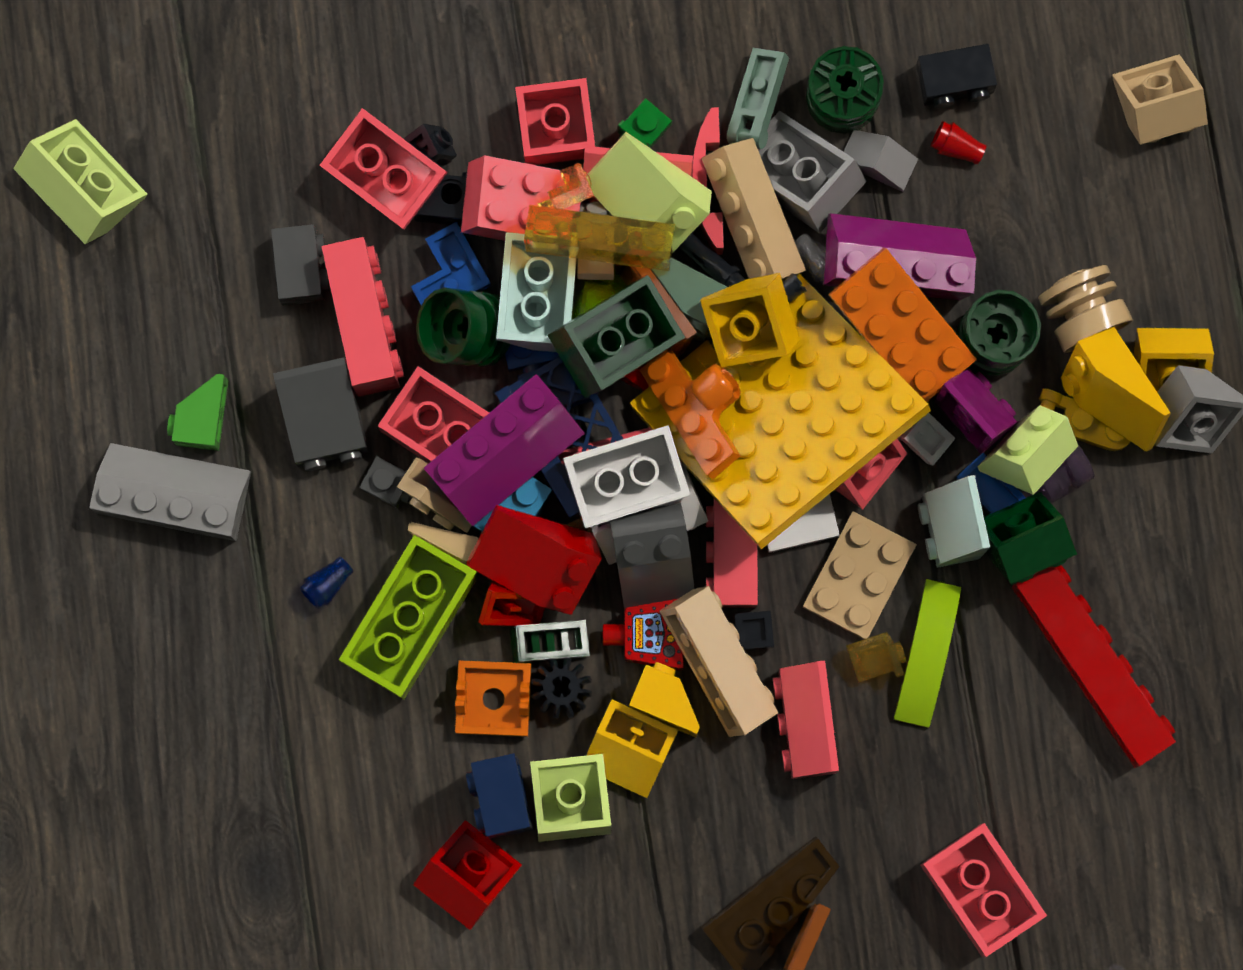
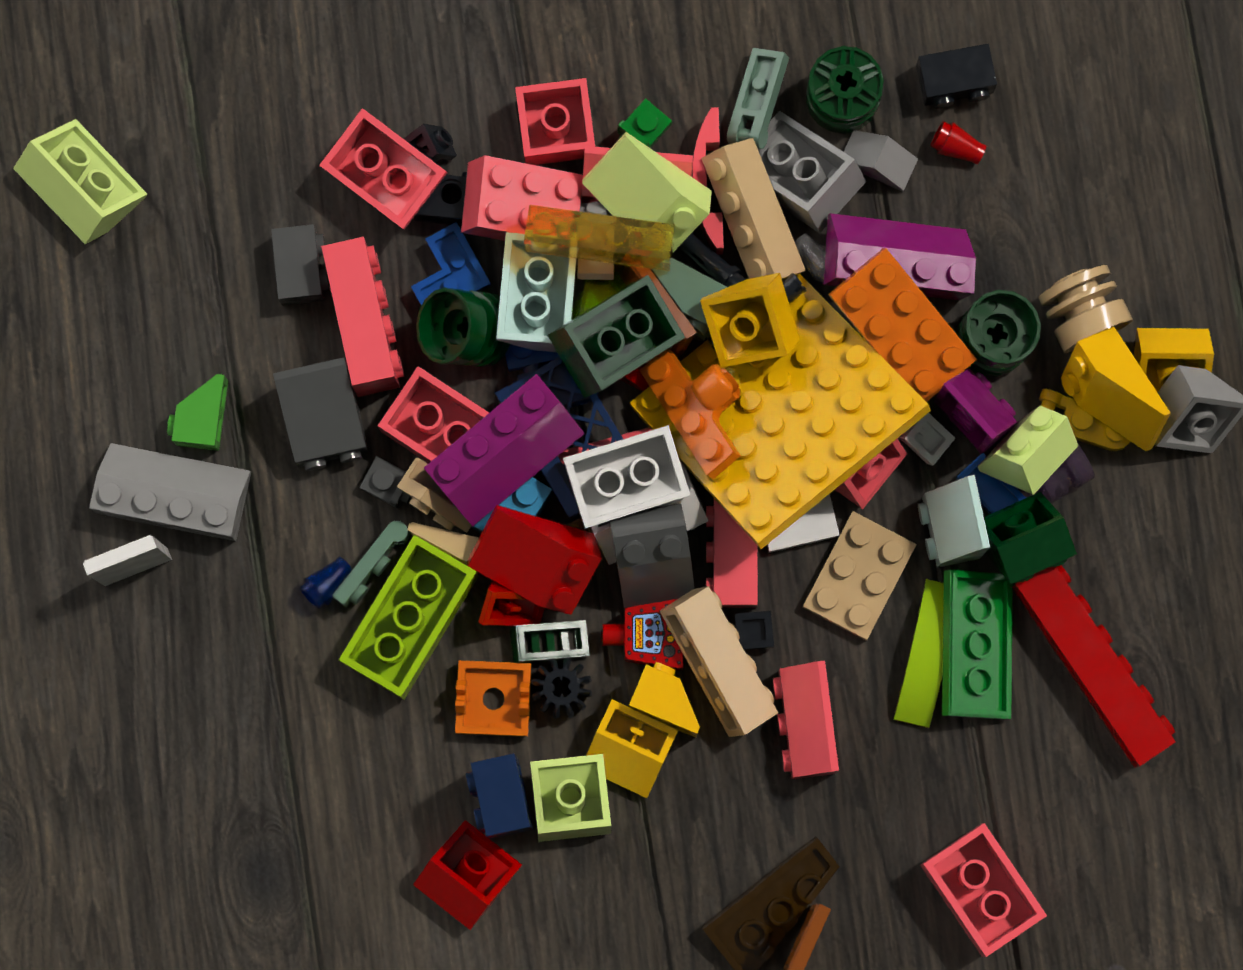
bracket [538,163,594,217] -> none
clear yellow bracket [846,632,906,682] -> none
tan slope [1112,54,1208,145] -> none
none -> white tile [83,535,172,586]
none -> sand green plate [332,521,410,608]
none -> green tile [942,570,1013,720]

